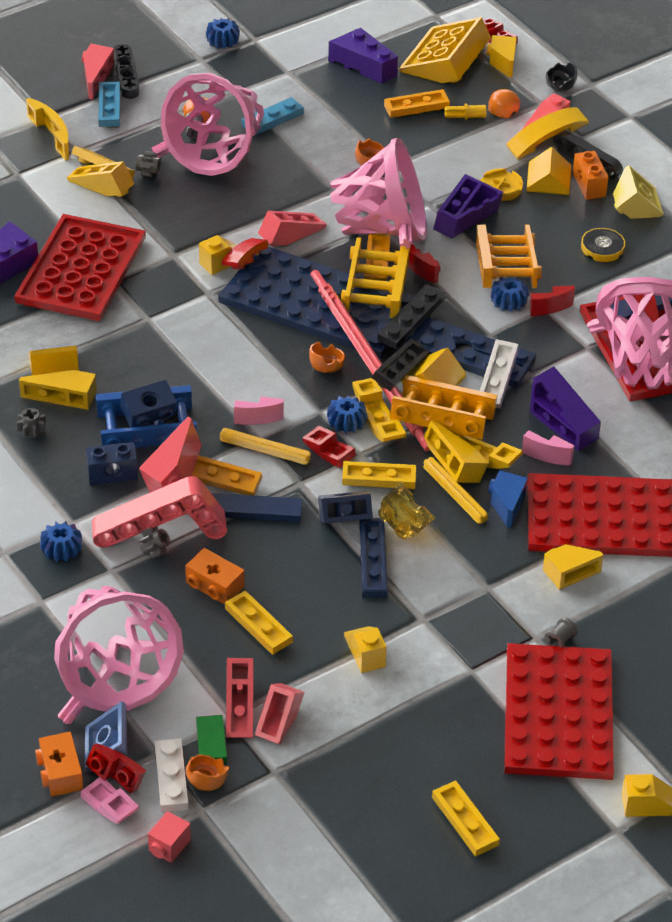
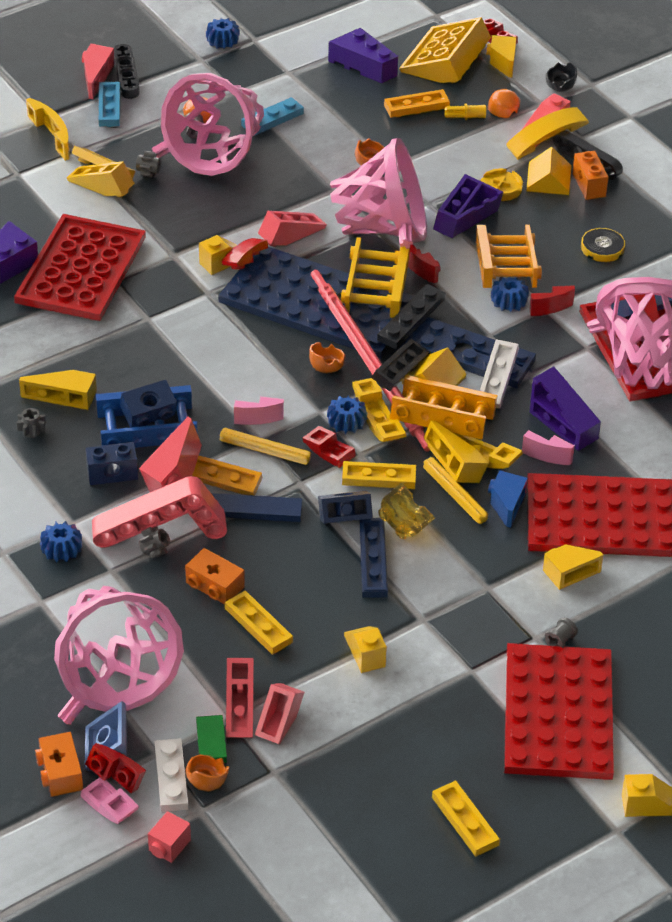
yellow slope [28,345,79,375] -> none
light orange plate [364,234,391,281] -> none
light yellow slope [613,165,664,219] -> none

